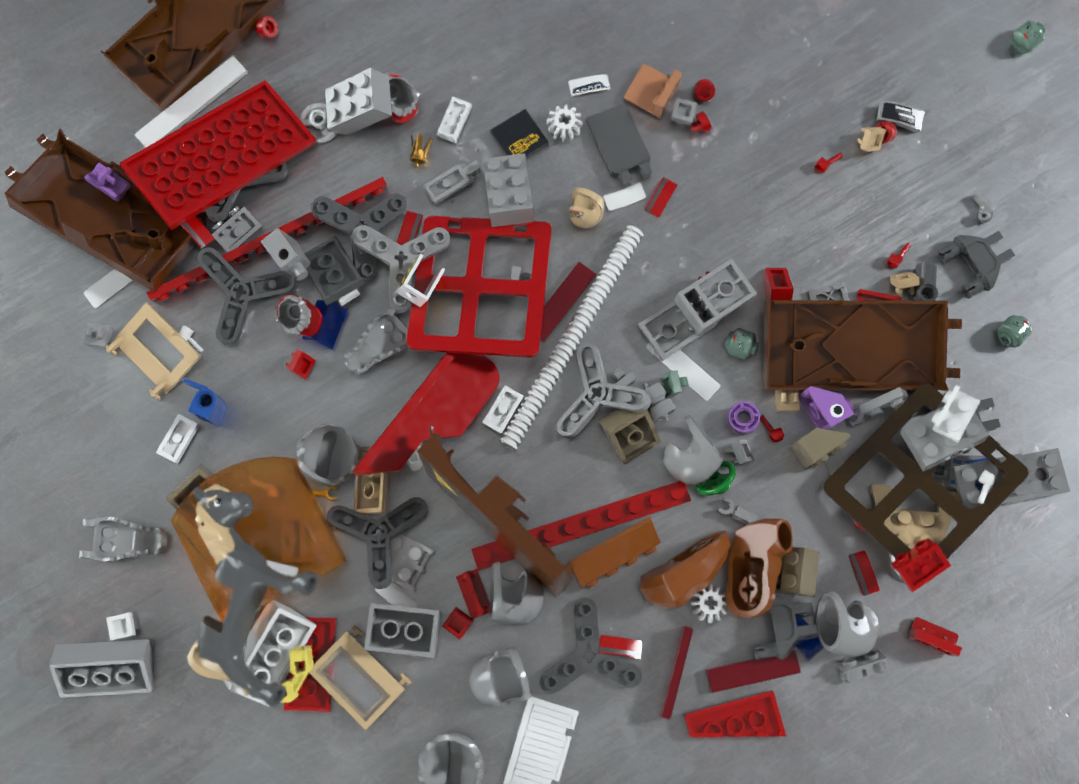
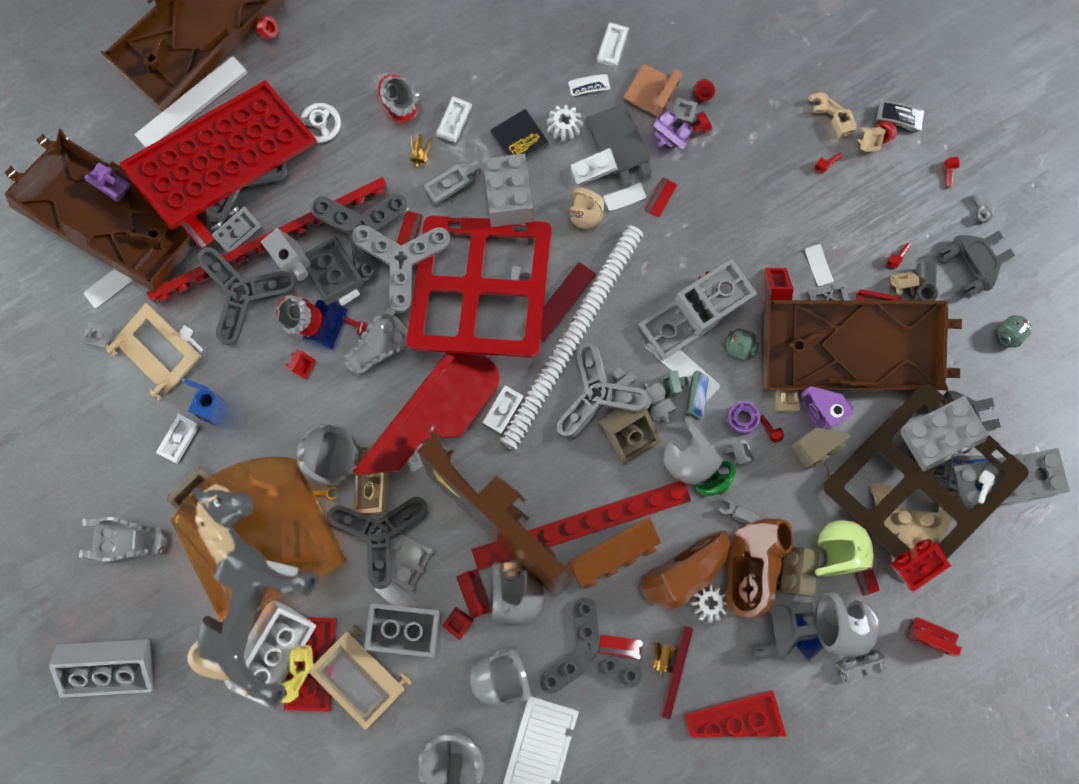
white tile [106,612,136,641] -> none
light grey brick [325,68,392,136] -> none
white piece [396,254,445,307] -> none
dark red tile [706,650,801,693] -> none
light grey hinge [848,387,909,426] -> none
white bracket [931,385,980,443] -> none
sand green head [1012,21,1046,53] -> none
none -> red hand [342,316,368,336]
none -> light nougat plate [502,561,524,576]
none -> white plate [571,148,618,186]
none -> white tile [597,22,629,68]
none -> medium lavender hips [653,110,692,149]
none -> pearl gold piece [653,642,678,678]
none -> slope [686,370,709,419]
none -> white sticker [805,244,834,286]
none -> tan piece [809,92,857,139]
none -> yellowish green piece [815,520,873,577]
none -> red hand [944,157,960,187]

